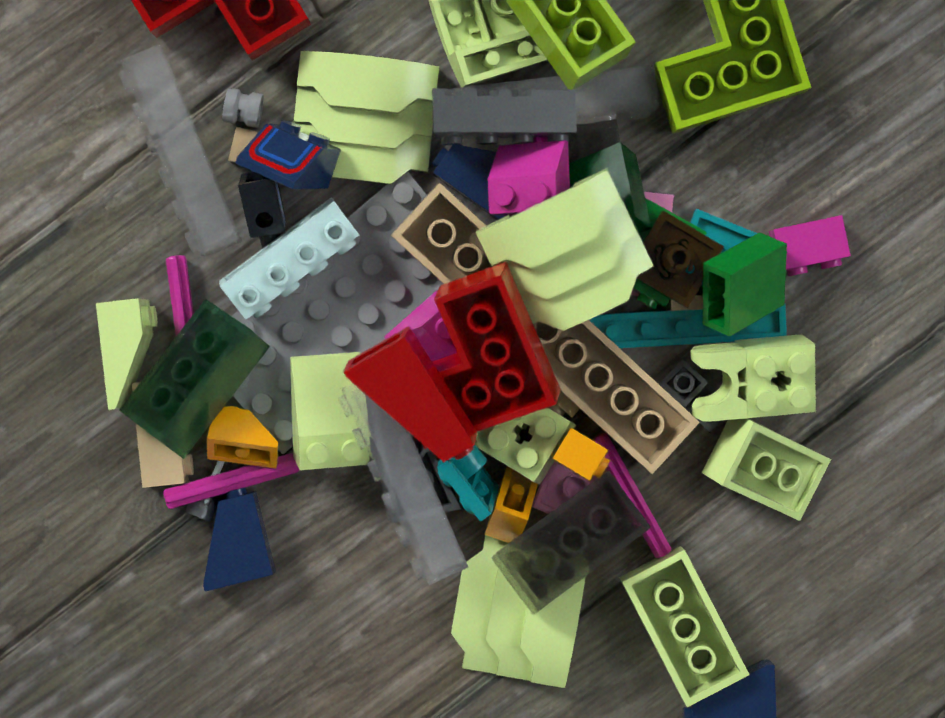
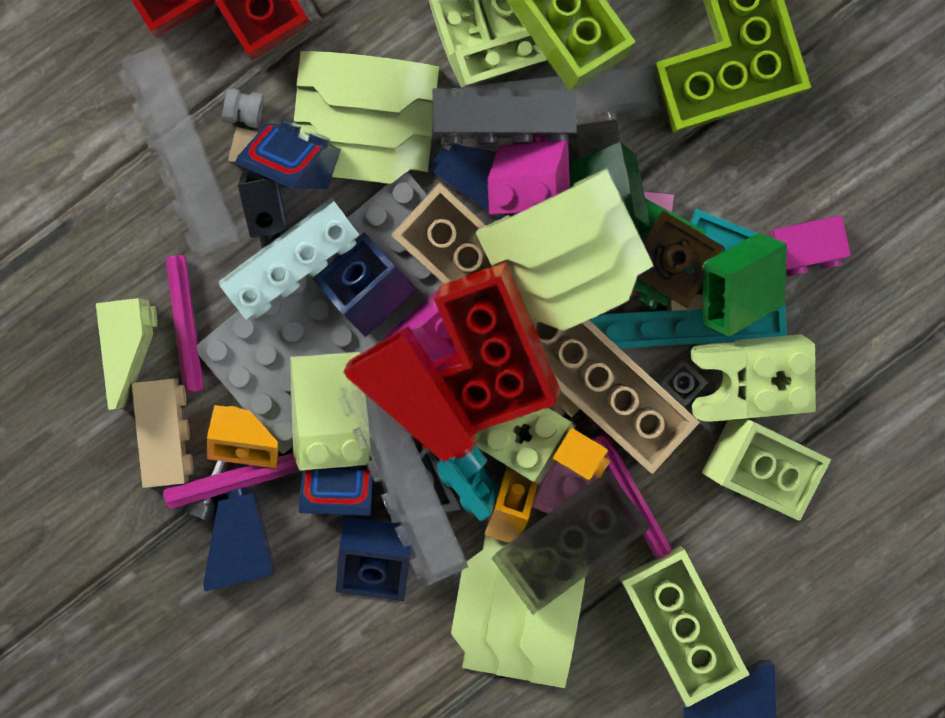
clear green slope [119,299,270,459] -> none
none -> dark blue slope [299,465,374,515]
none -> dark blue slope [313,232,417,337]
none -> dark blue slope [336,516,414,601]

